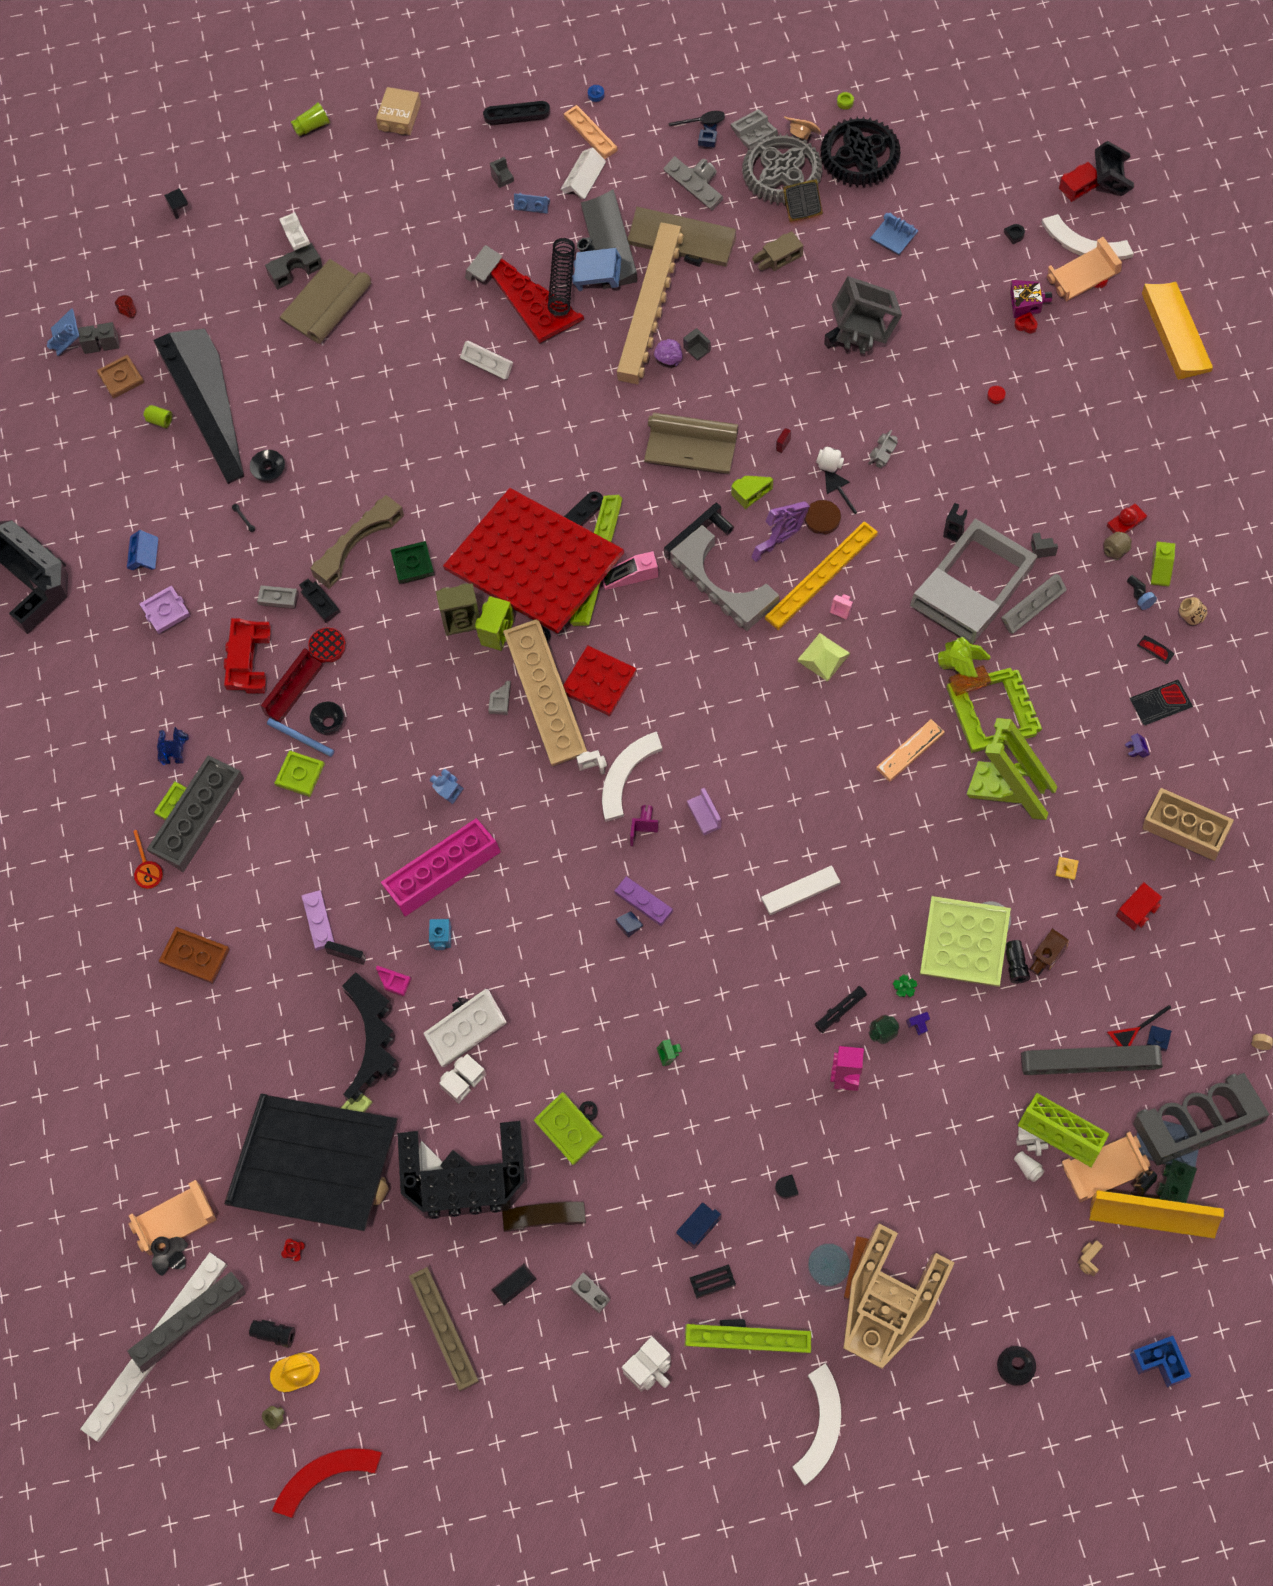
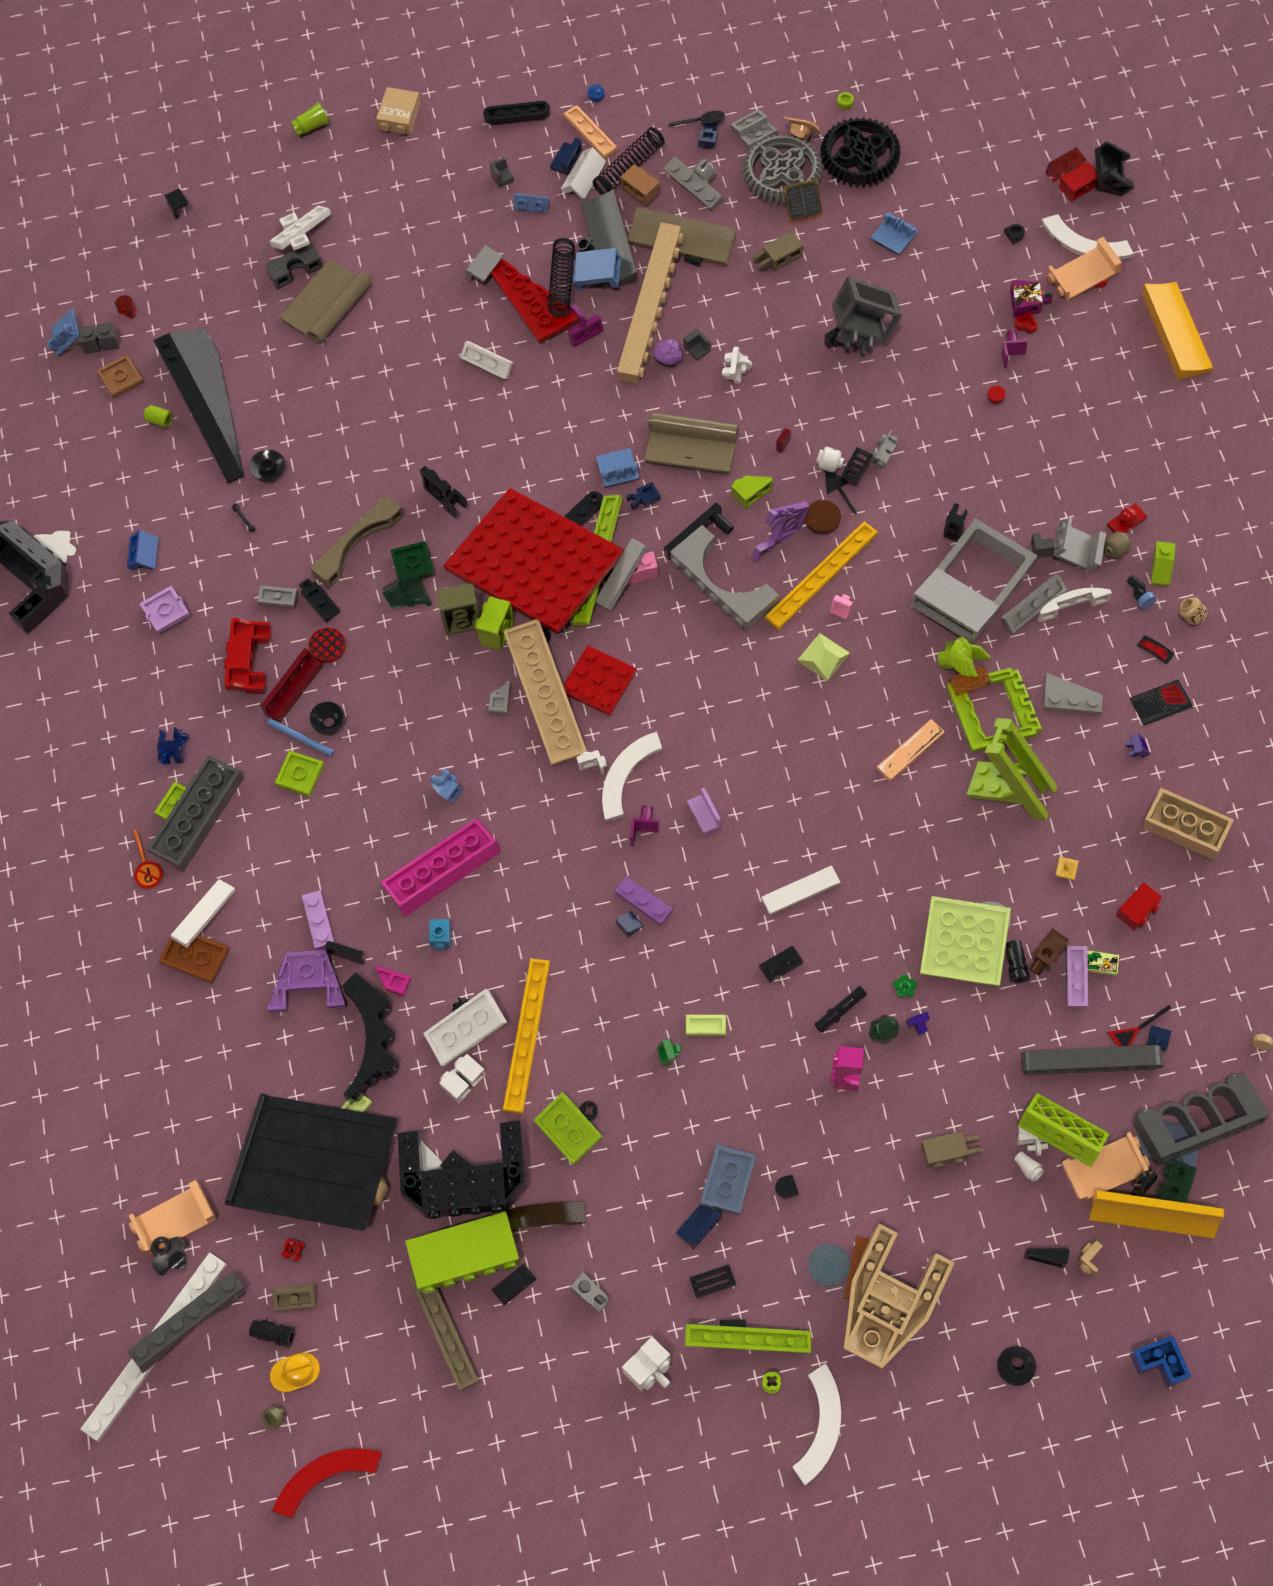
none -> white sticker [34,531,76,563]
none -> white tile [171,879,235,948]
none -> medium lavender wing [268,950,346,1012]
none -> white tile [269,206,331,250]
none -> dark tan slope [272,1282,316,1311]
none -> clear green slope [382,570,432,608]
none -> lime brick [405,1211,520,1294]
none -> black plate [420,466,468,517]
none -> yellow tile [503,958,550,1115]
none -> dark blue panel [550,137,582,175]
none -> magenta plate [567,304,603,347]
none -> black piece [592,127,665,195]
none -> light grey tile [595,538,648,611]
none -> medium blue hinge [596,448,639,487]
none -> medium nougat brick [620,164,660,206]
none -> dark blue plate [626,482,660,509]
none -> yellowish green tile [686,1015,726,1036]
none -> sand blue plate [700,1144,756,1215]
none -> white hips [722,347,752,384]
none -> black plate [759,945,803,983]
none -> lime bush [762,1372,781,1394]
none -> black slope [840,447,873,487]
none -> dark tan hinge [921,1131,983,1170]
none -> magenta bracket [1002,330,1027,368]
none -> black slope [1023,1248,1070,1268]
none -> white slope [1038,588,1112,623]
none -> light grey wing [1044,673,1103,715]
none -> clear red hinge [1045,147,1086,182]
none -> light grey panel [1053,517,1106,572]
none -> lavender plate [1066,946,1088,1007]
none -> tile [1087,951,1119,976]

